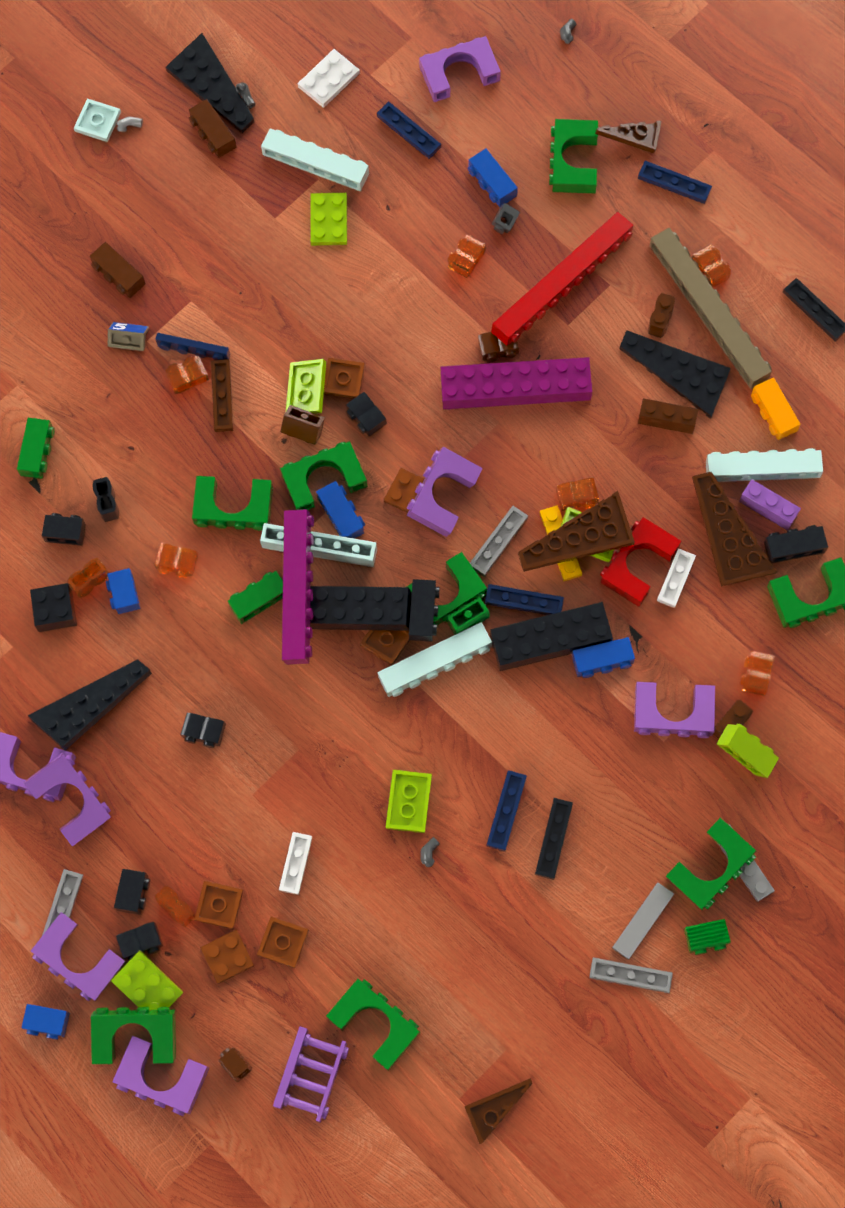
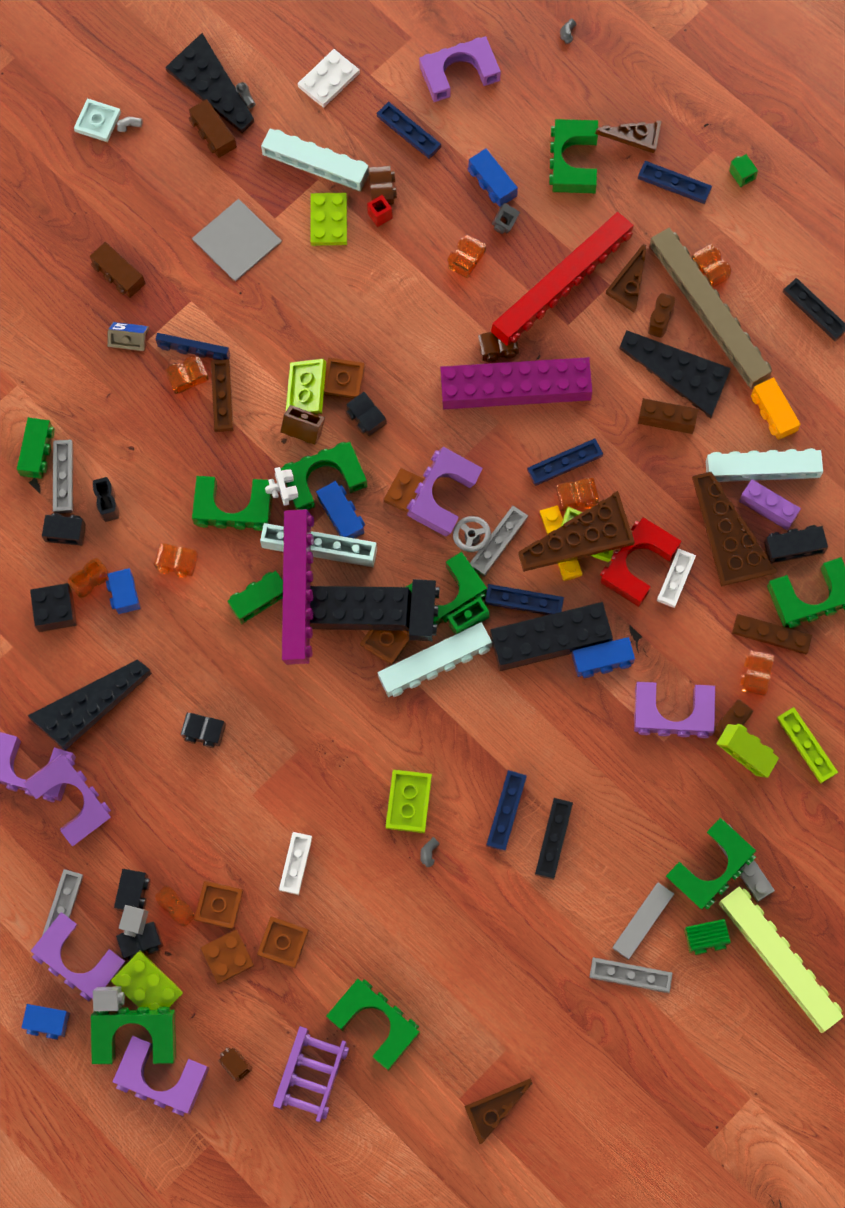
none -> light grey plate [53,440,73,513]
none -> light grey brick [93,986,125,1011]
none -> light grey brick [119,905,149,937]
none -> light grey piece [192,199,282,282]
none -> white hips [265,467,298,506]
none -> red brick [367,195,393,227]
none -> reddish brown brick [369,166,397,205]
none -> light grey piece [453,516,491,552]
none -> dark blue plate [527,438,603,486]
none -> reddish brown wing [606,244,647,313]
none -> yellowish green brick [718,886,844,1033]
none -> green brick [729,154,758,187]
none -> reddish brown plate [732,614,812,655]
none -> lime plate [777,707,838,784]

